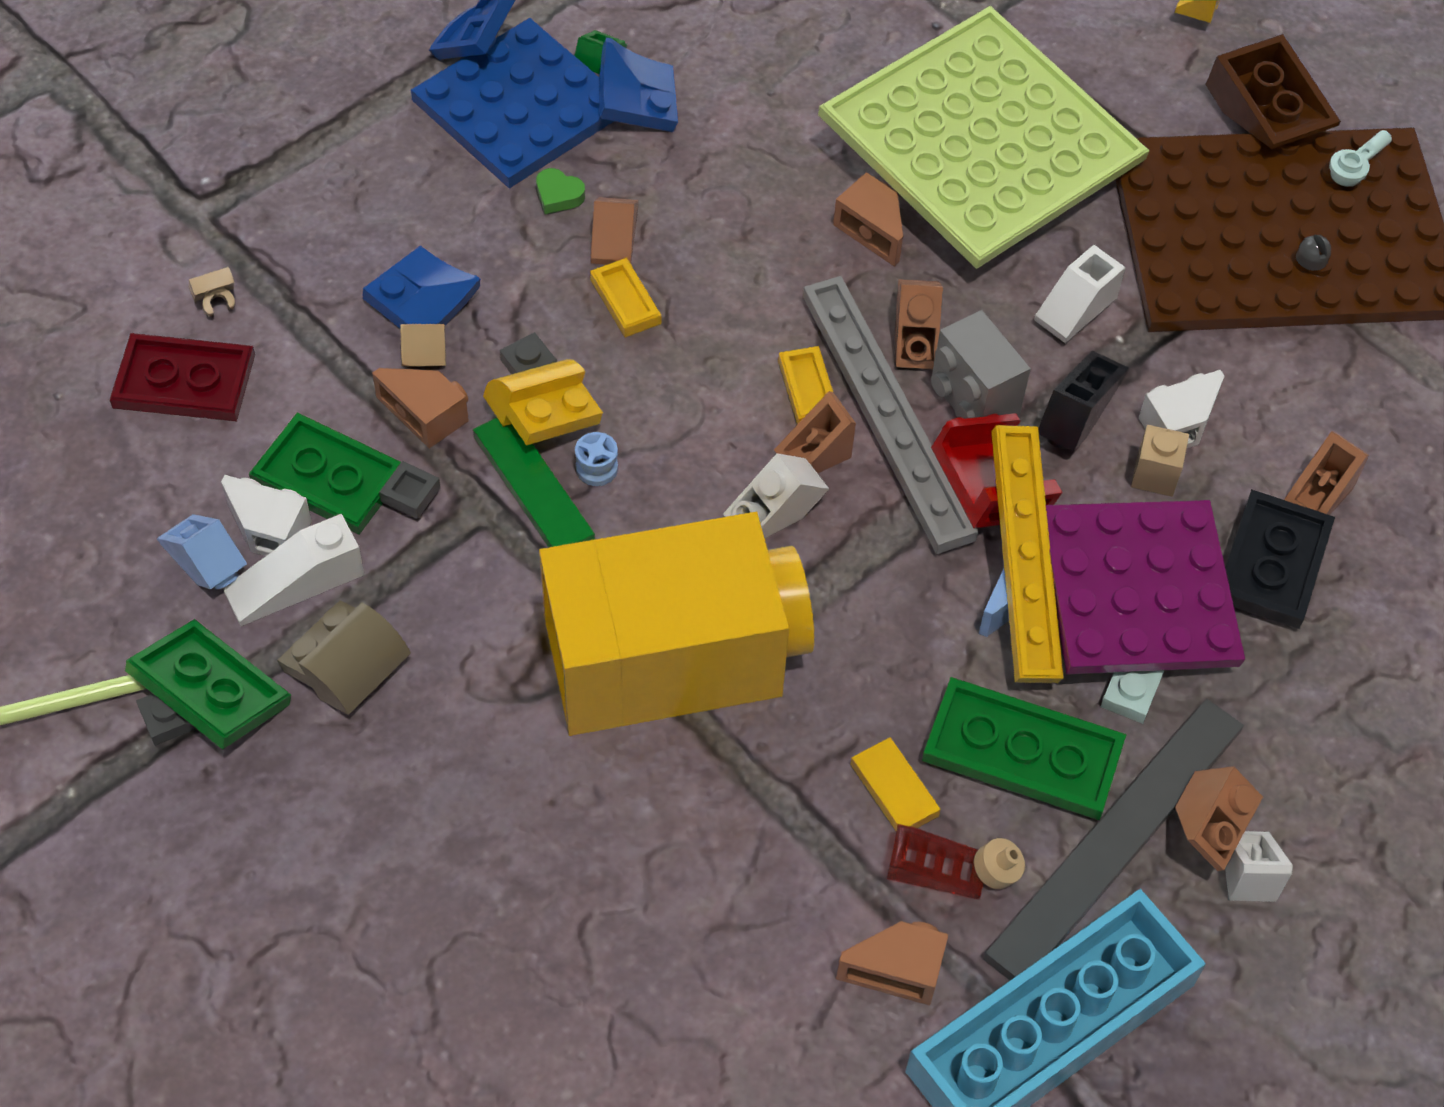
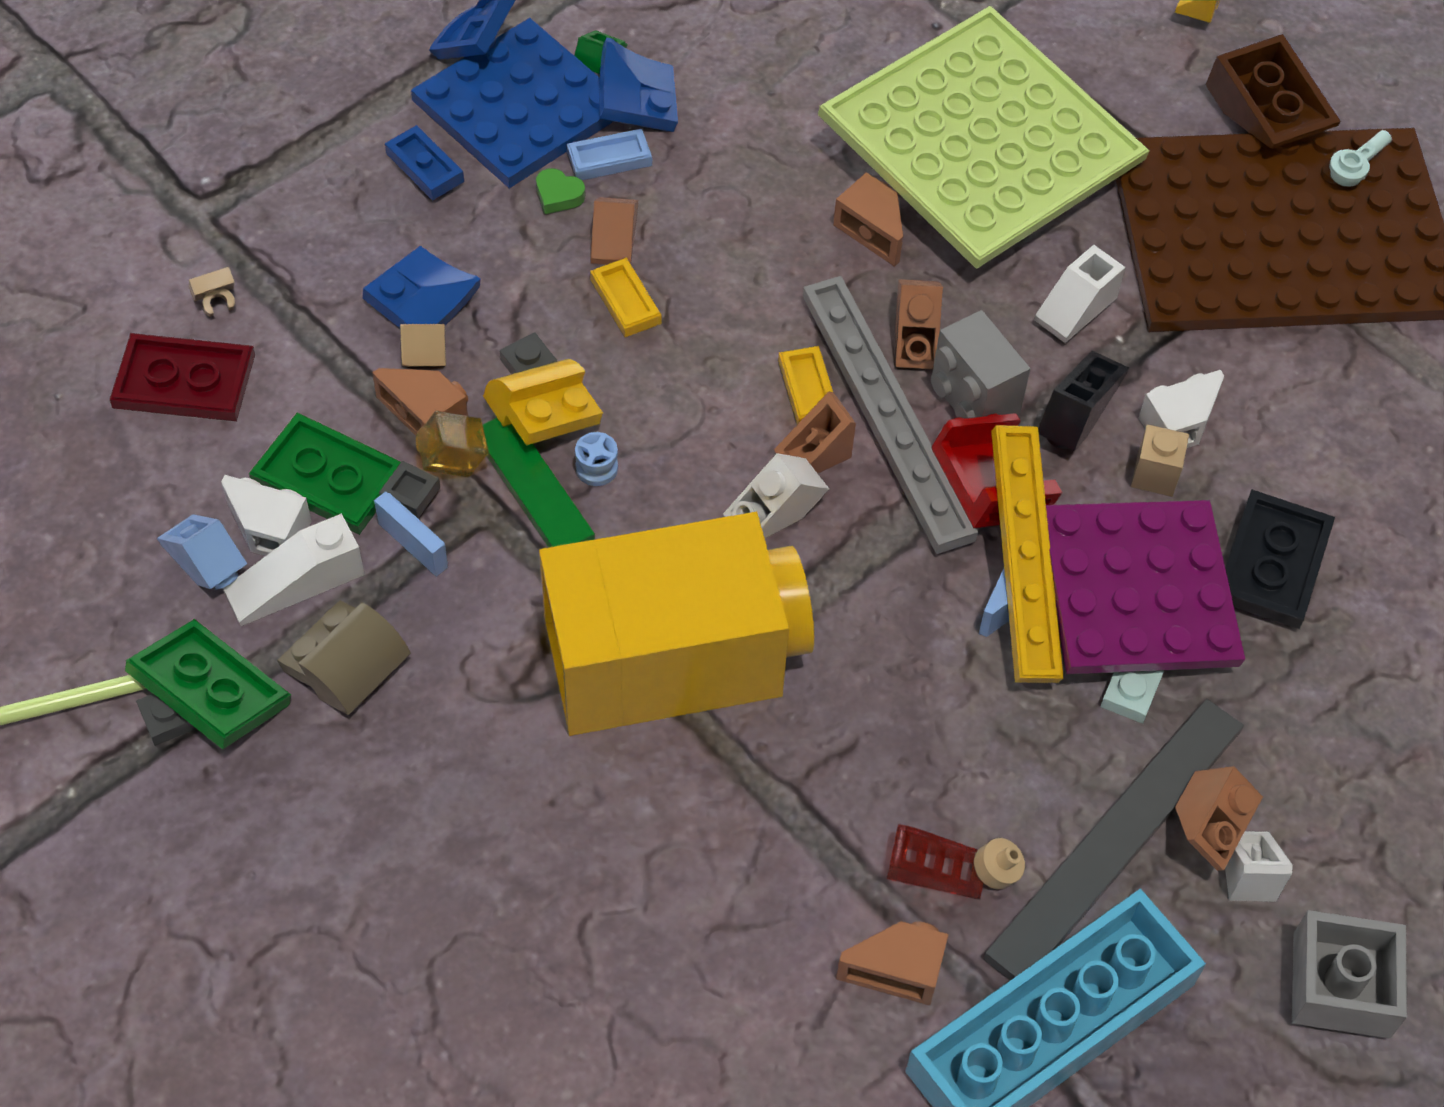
yellow tile [850,737,941,837] -> none
green plate [922,677,1127,820] -> none
nougat slope [1284,431,1369,515] -> none
dark grey hinge [1296,235,1331,271] -> none
none -> light blue tile [374,492,448,577]
none -> blue plate [385,125,464,201]
none -> clear yellow brick [416,411,489,478]
none -> light blue tile [567,129,652,180]
none -> light grey brick [1292,910,1407,1039]

